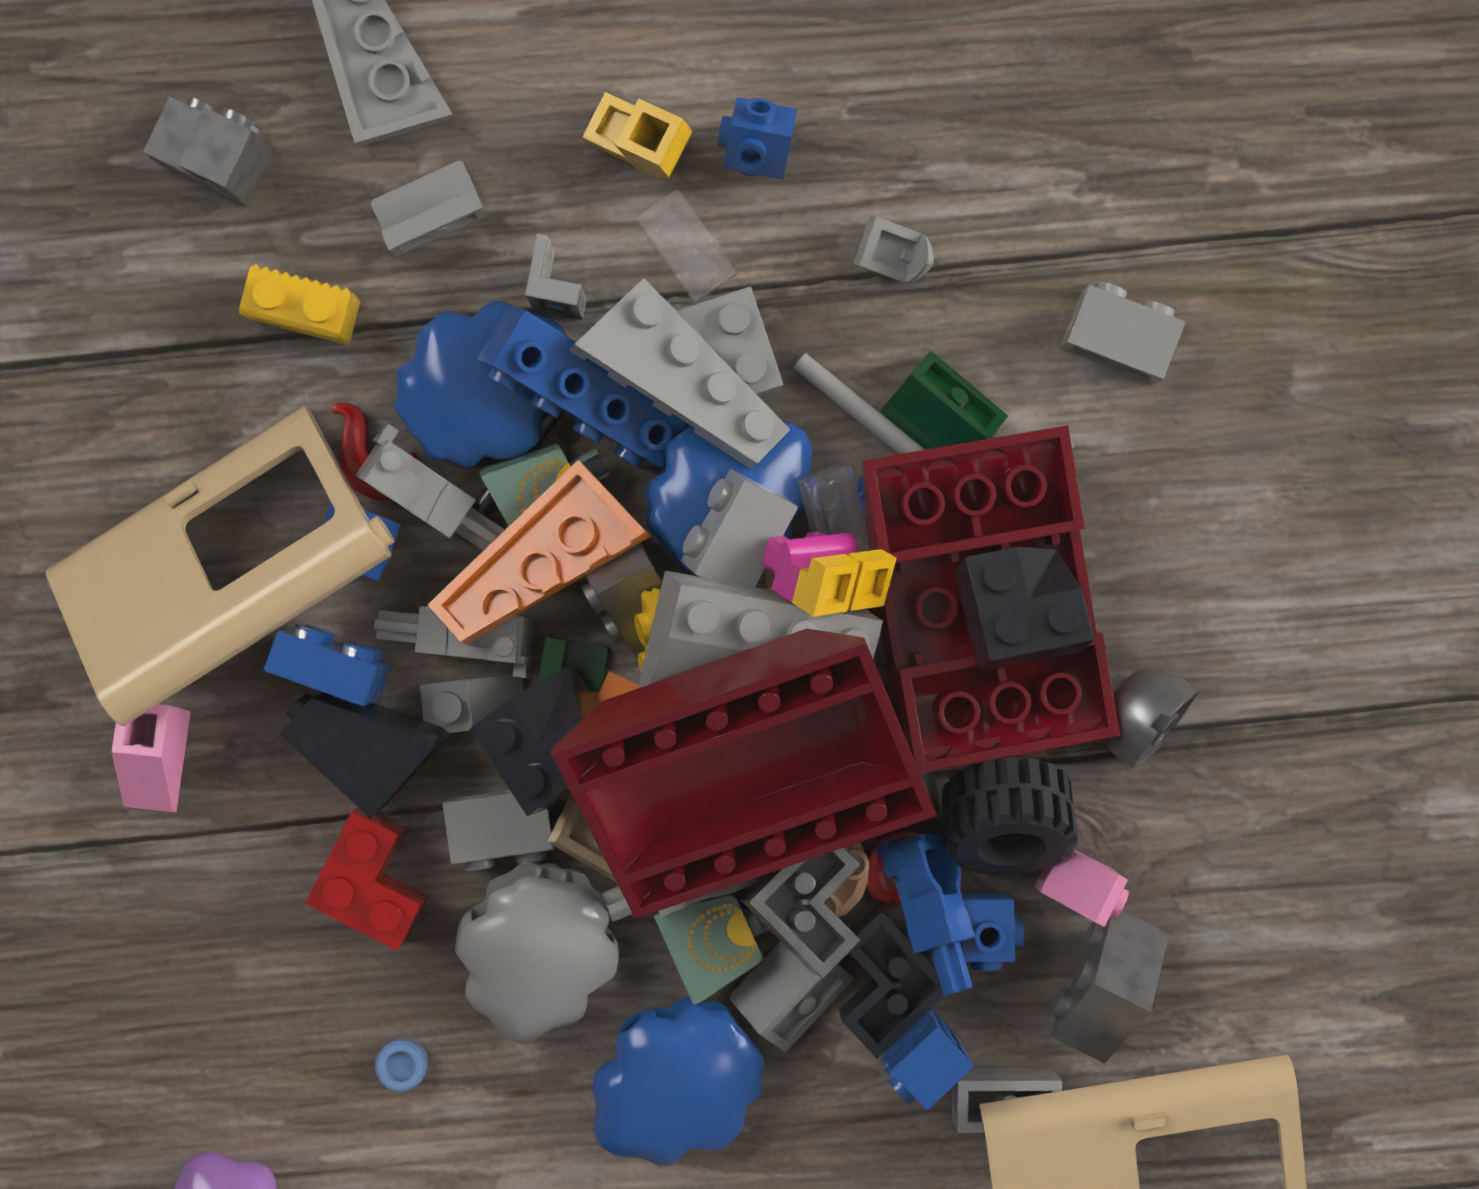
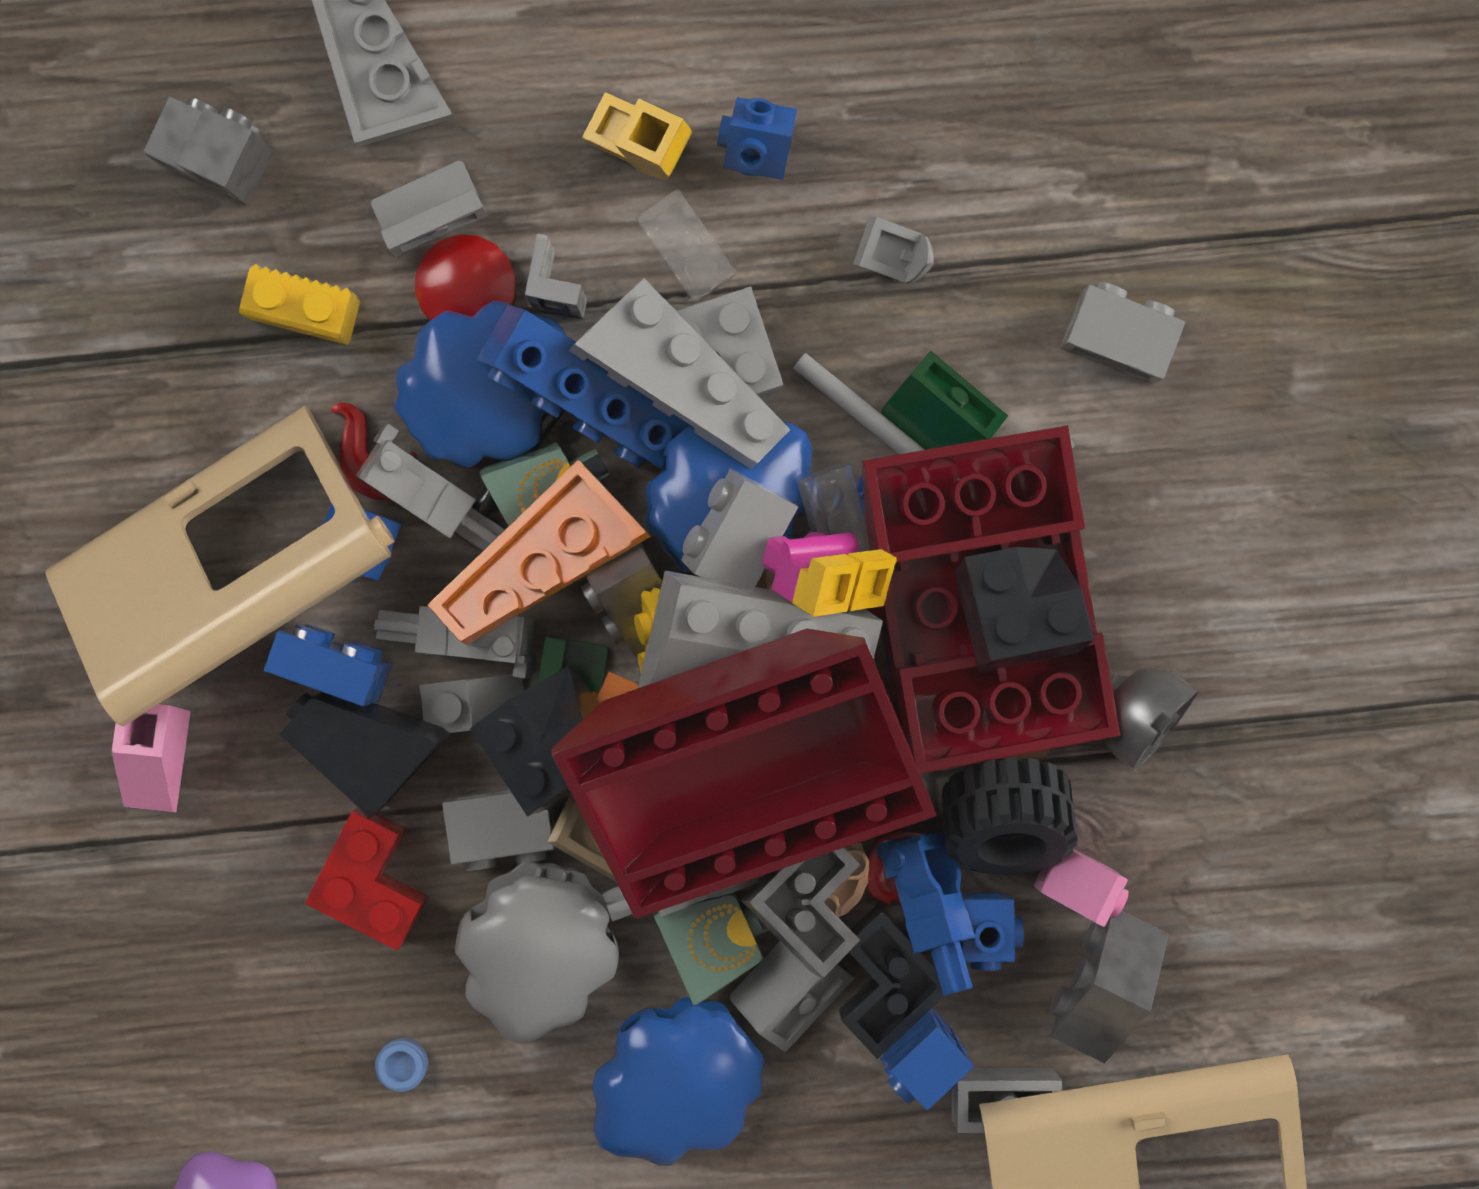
none -> red dish [415,235,516,321]

